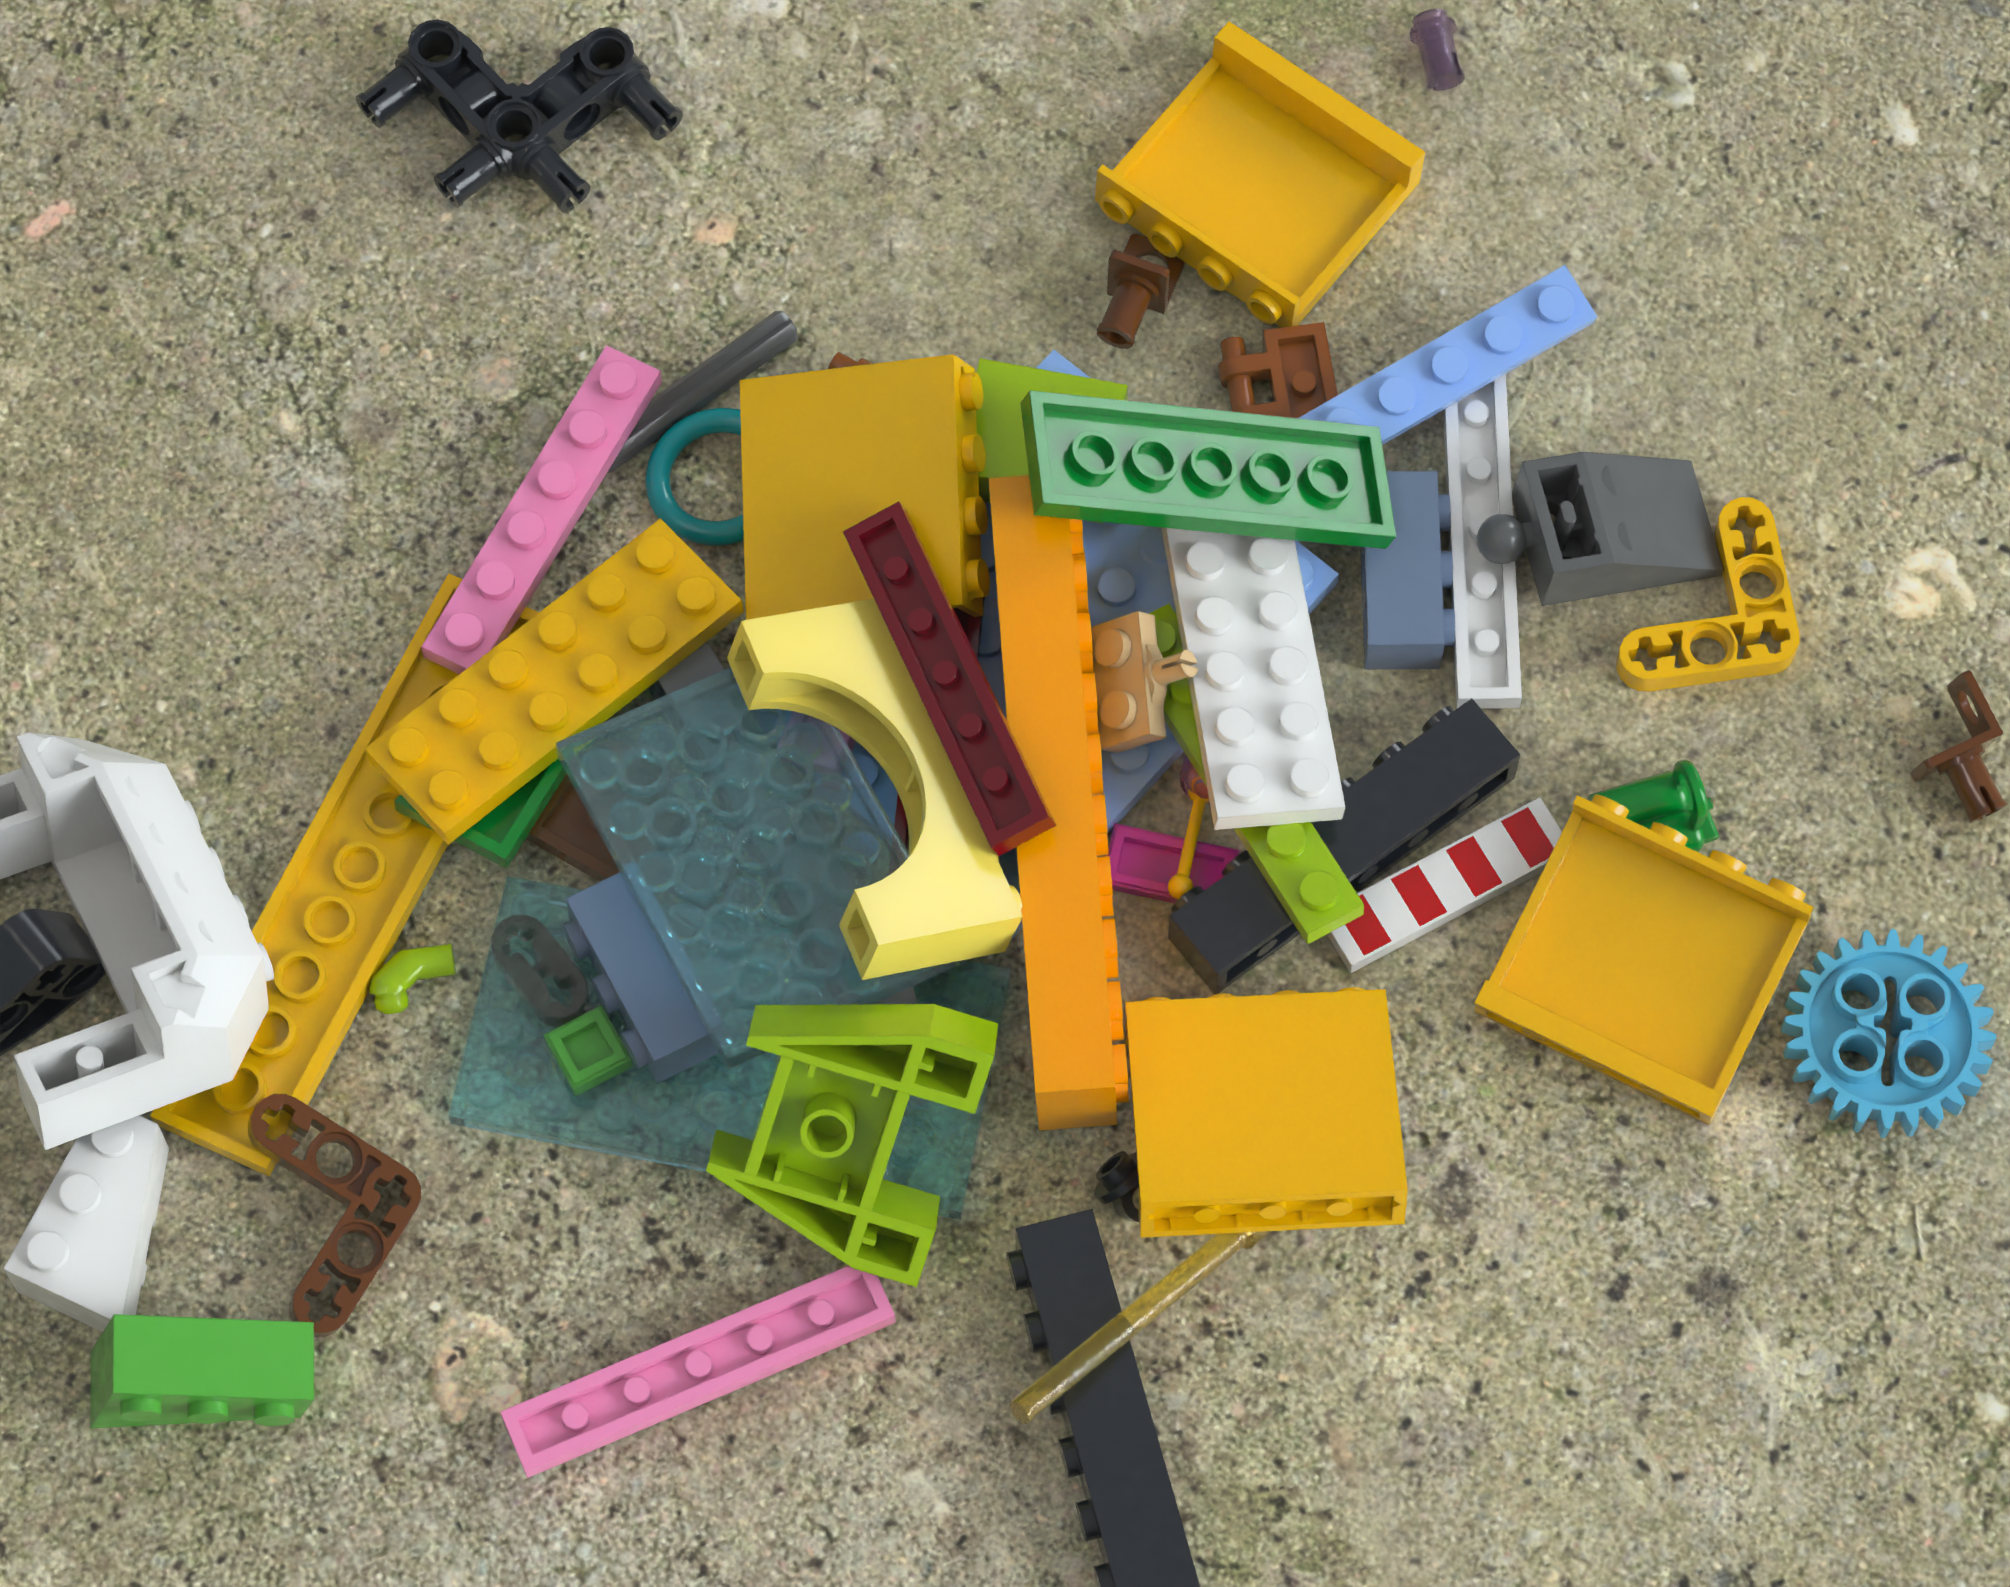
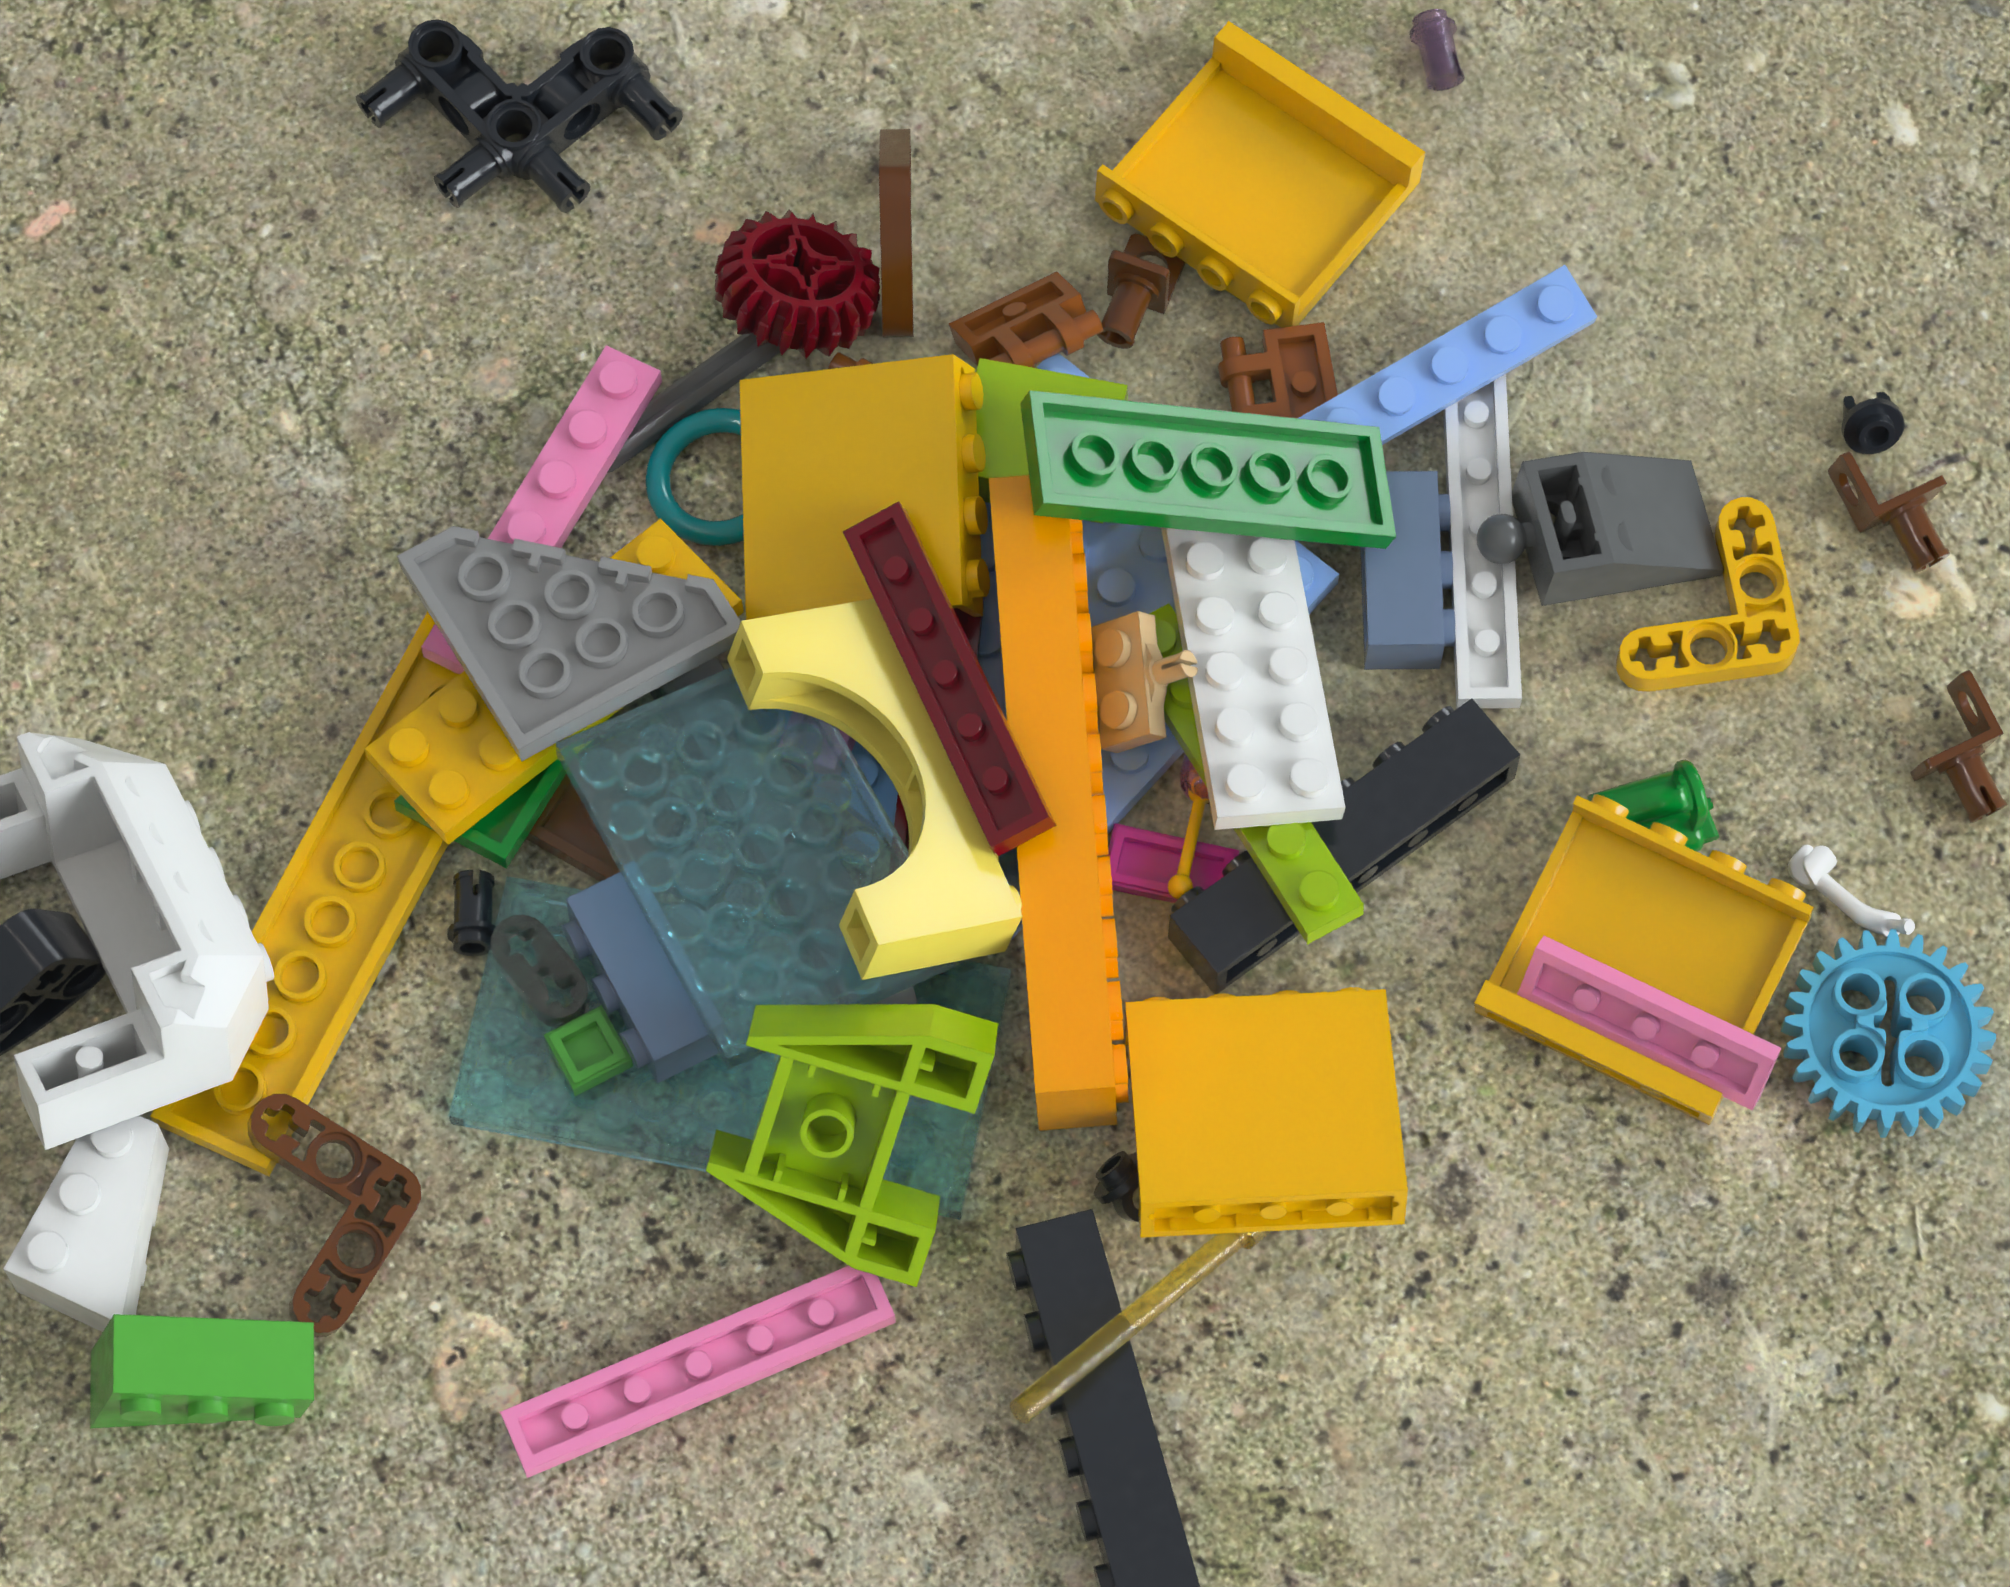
lime arm [369,943,456,1014] -> none
tile [1327,797,1562,974] -> none
none -> light grey plate [397,526,741,762]
none -> black pin [447,870,499,956]
none -> dark red gear [714,209,881,359]
none -> reddish brown beam [879,129,914,338]
none -> dark orange plate [949,271,1103,368]
none -> bright pink plate [1517,936,1781,1111]
none -> white piece [1787,845,1915,937]
none -> reddish brown bracket [1828,451,1950,573]
none -> black plate [1841,392,1905,454]

